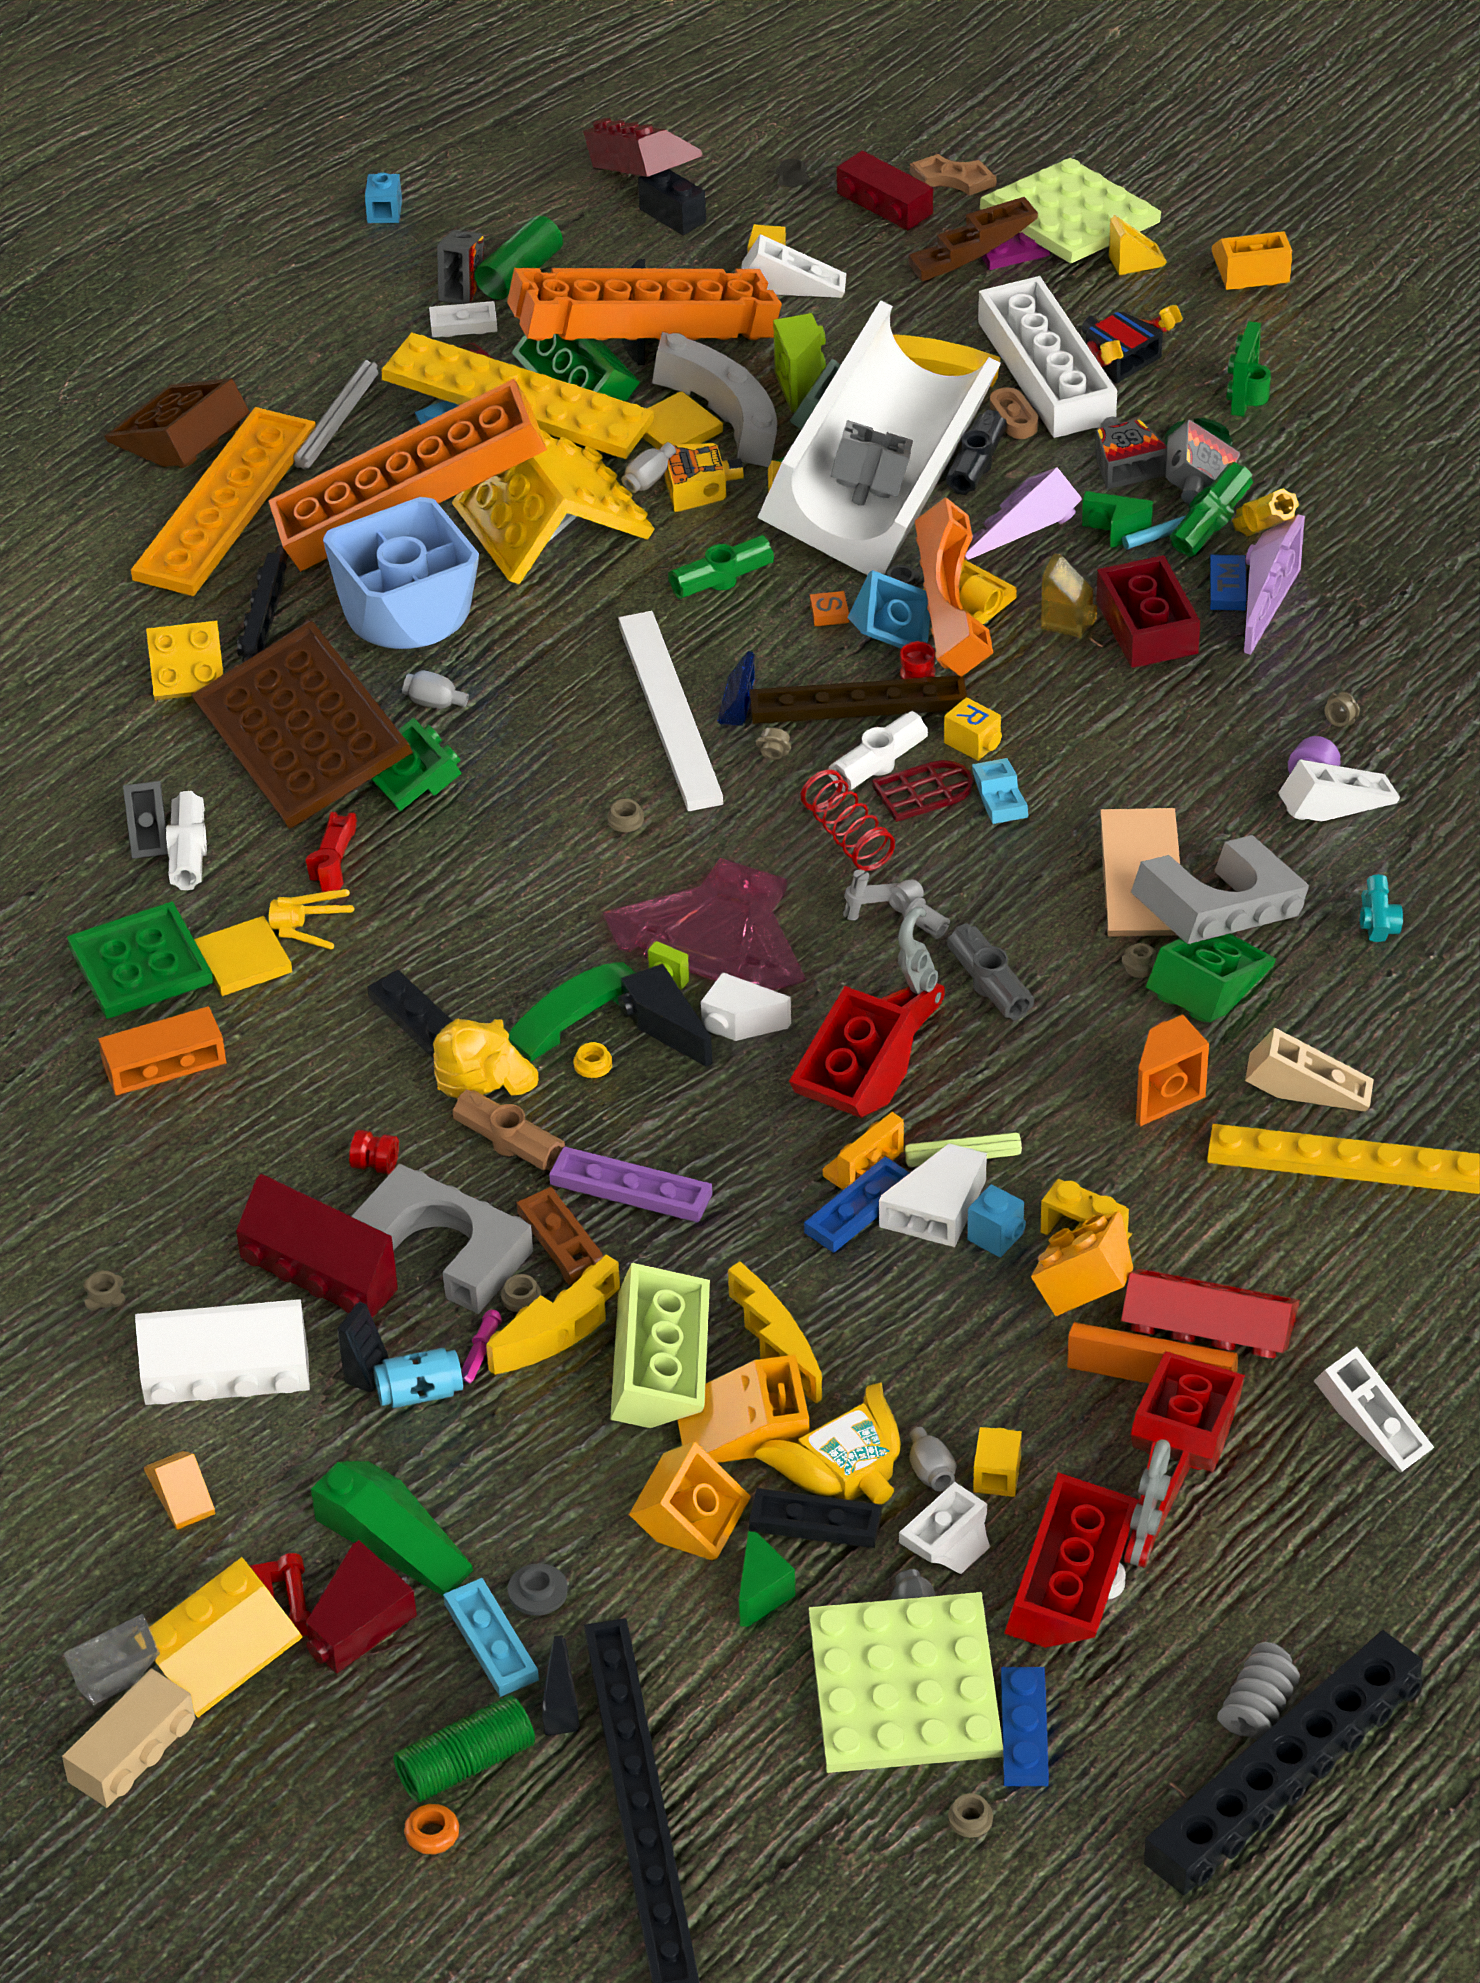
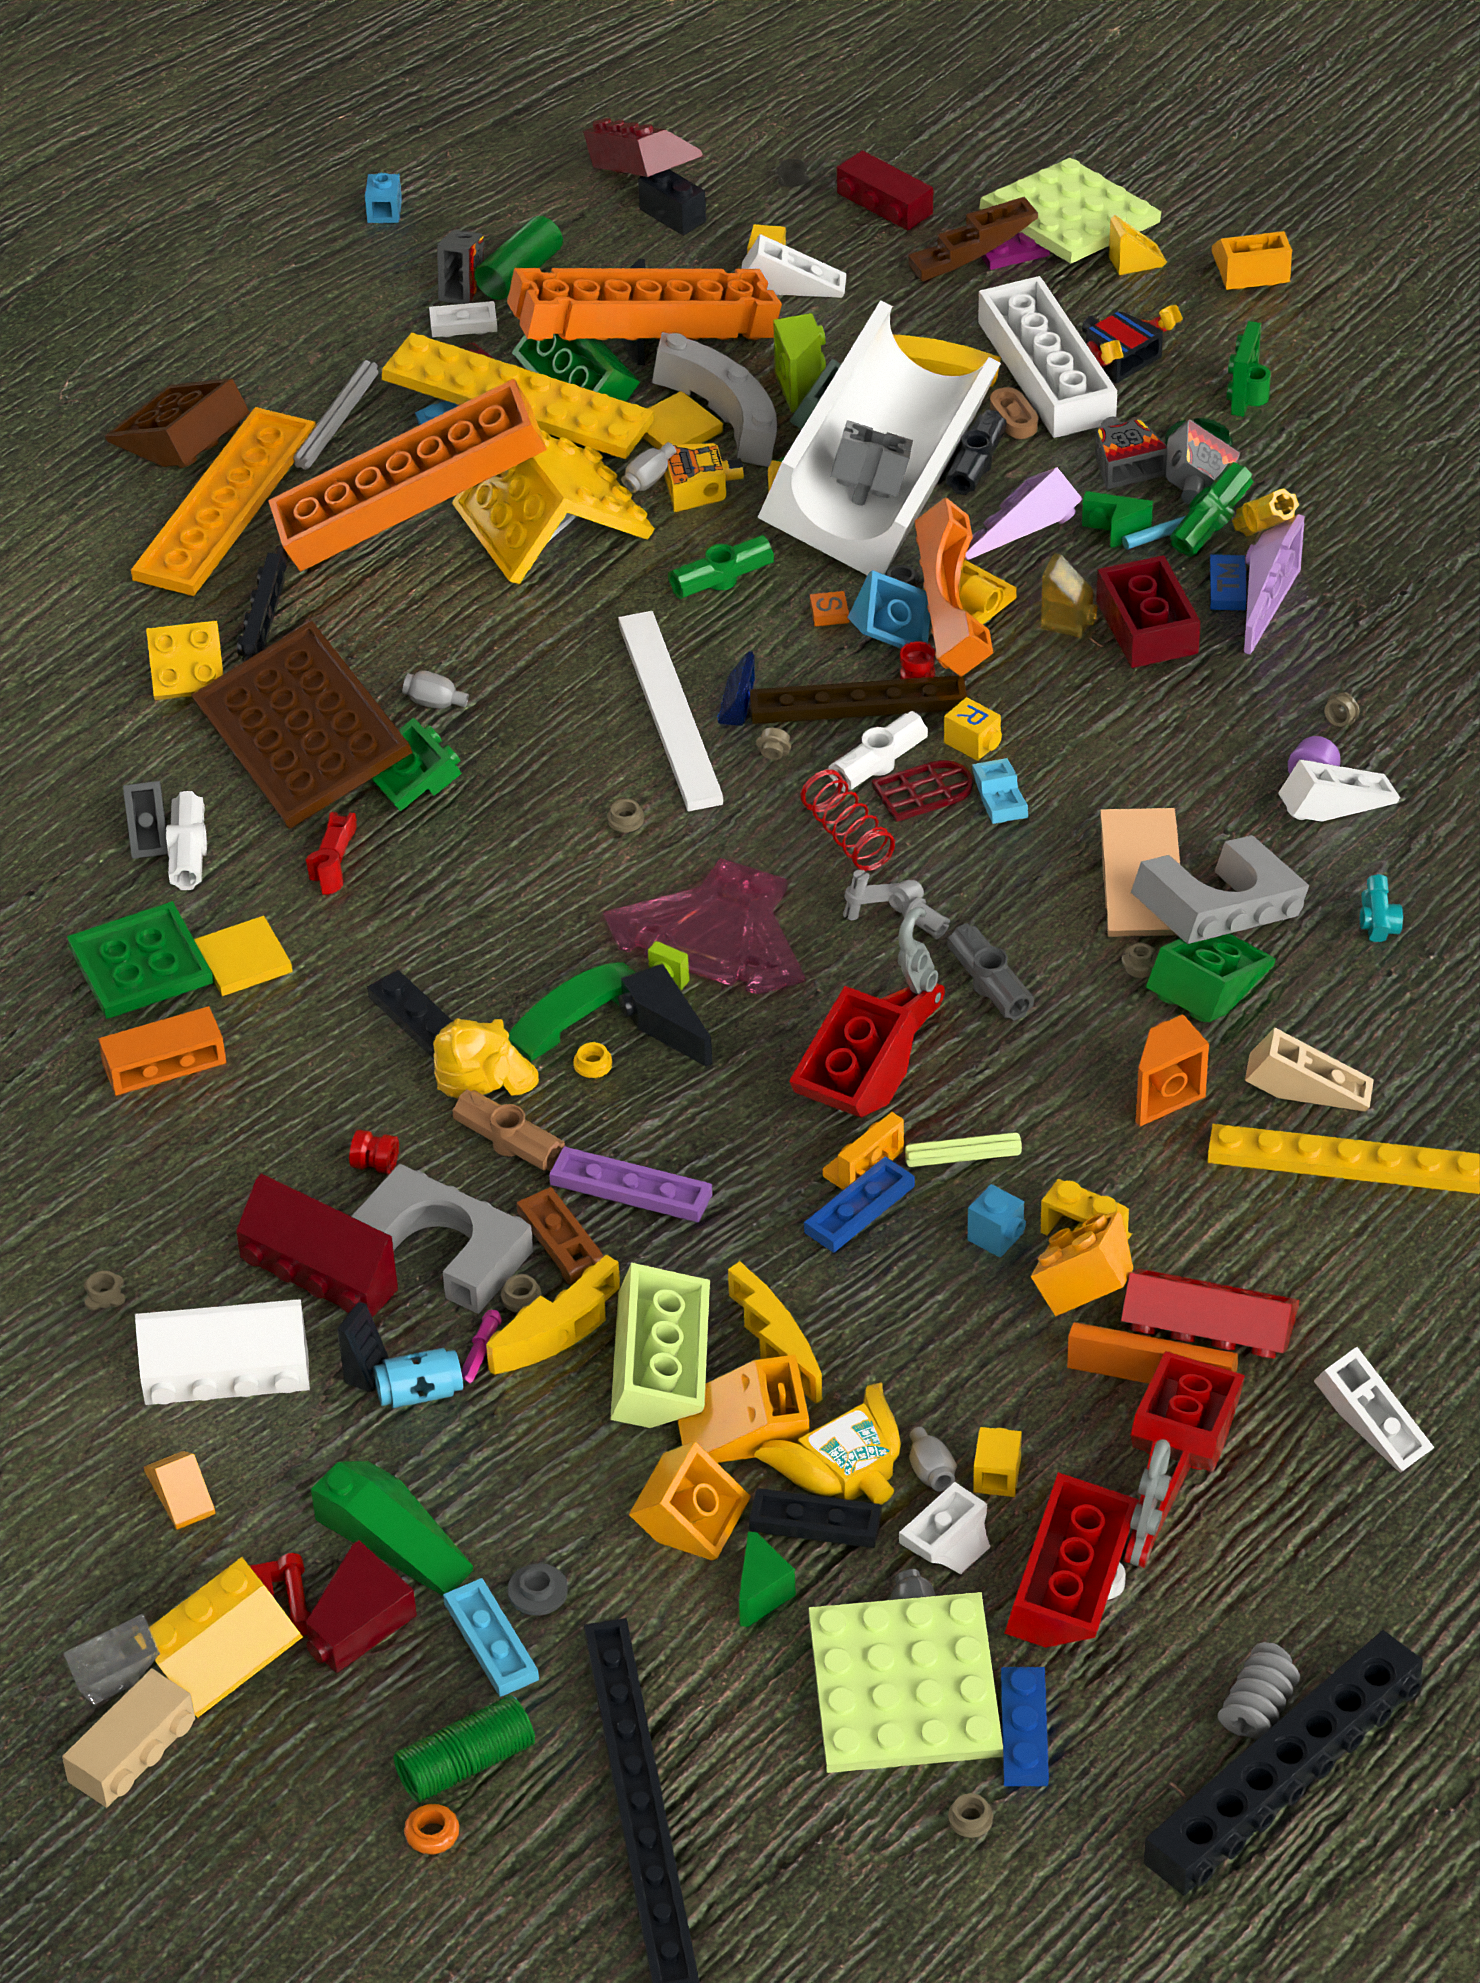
yellow plant [269,889,354,950] -> none
light blue piece [323,497,479,649] -> none
black slope [542,1635,580,1736] -> none
white slope [701,973,791,1041] -> none
white slope [879,1144,987,1247] -> none
medium nougat tile [910,154,996,196] -> none

